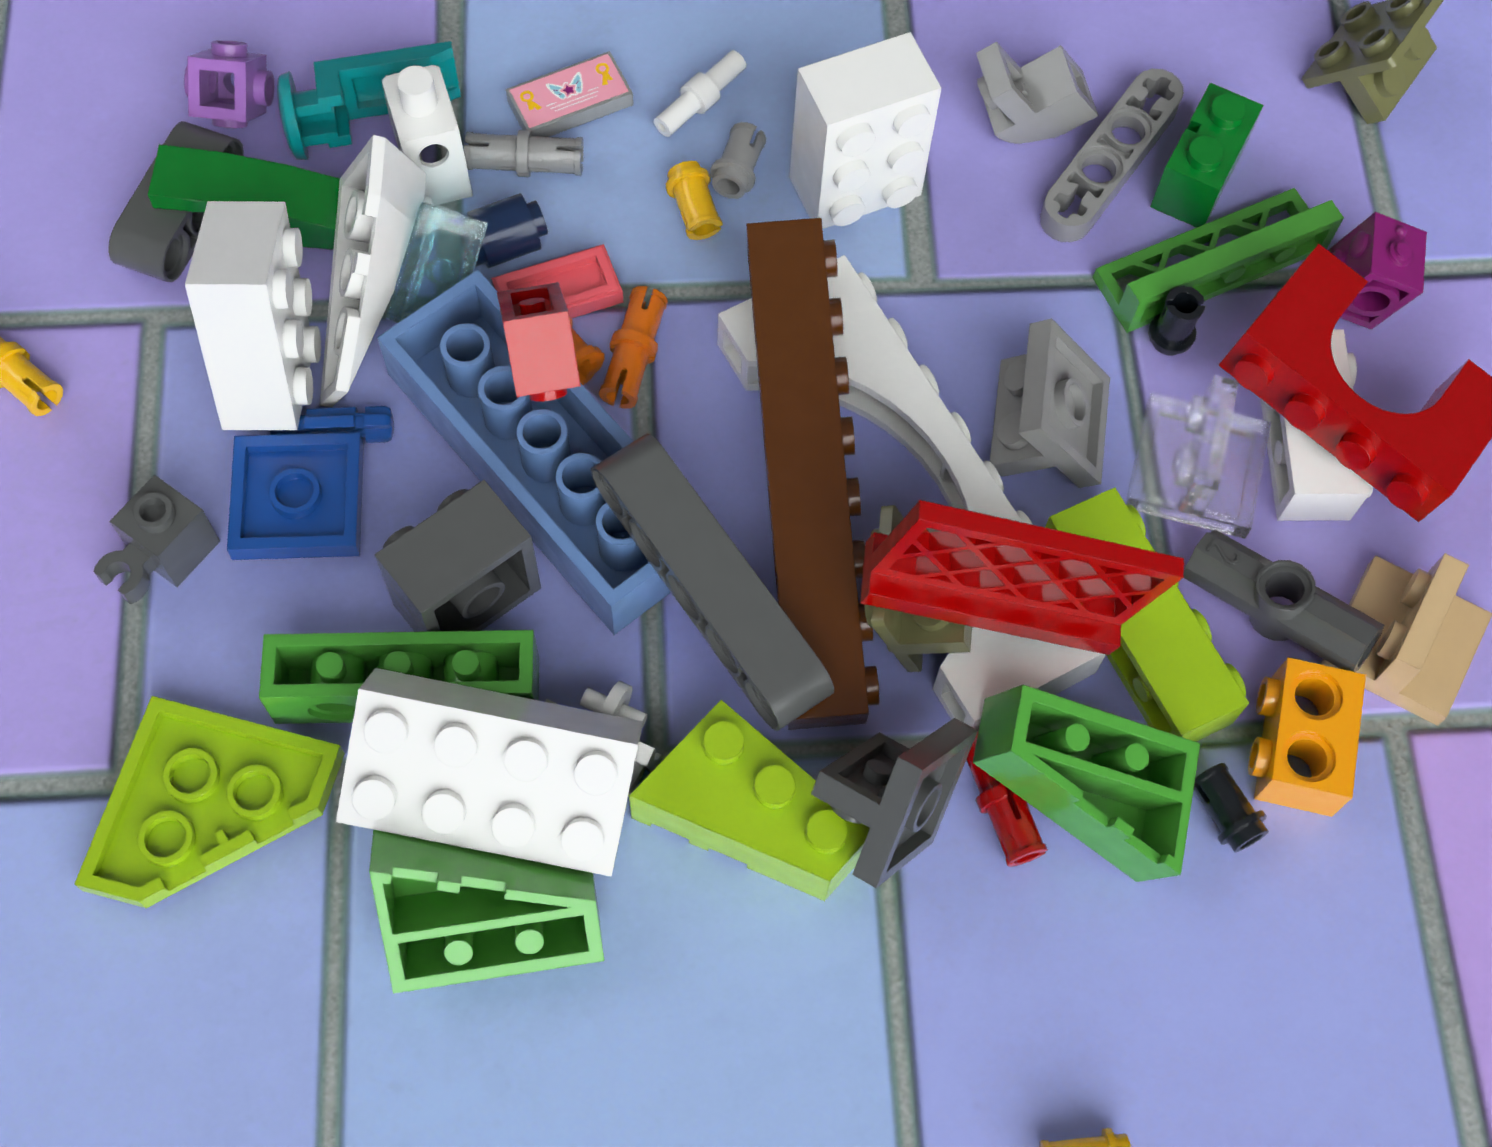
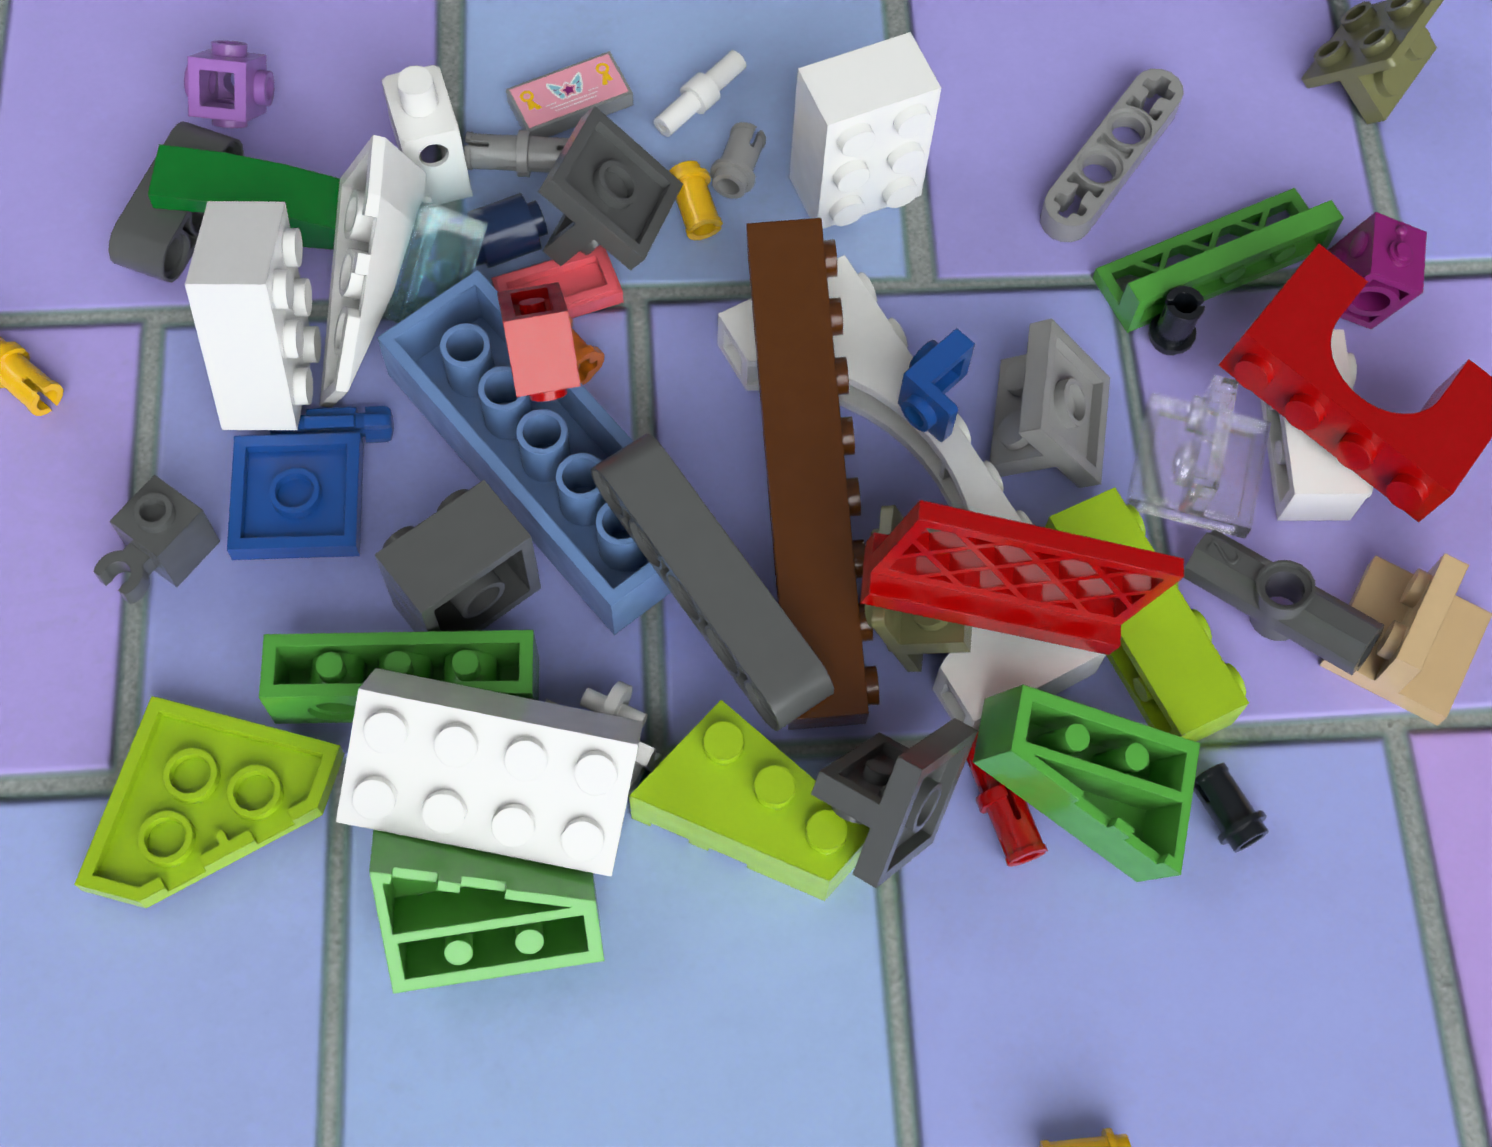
teal piece [277,41,461,160] -> none
orange pin [599,286,668,409] -> none
light grey brick [976,42,1098,144] -> none
green piece [1150,82,1264,228] -> none
light orange brick [1248,657,1366,817] -> none
none -> dark grey bracket [538,106,683,271]
none -> blue bracket [898,328,975,442]

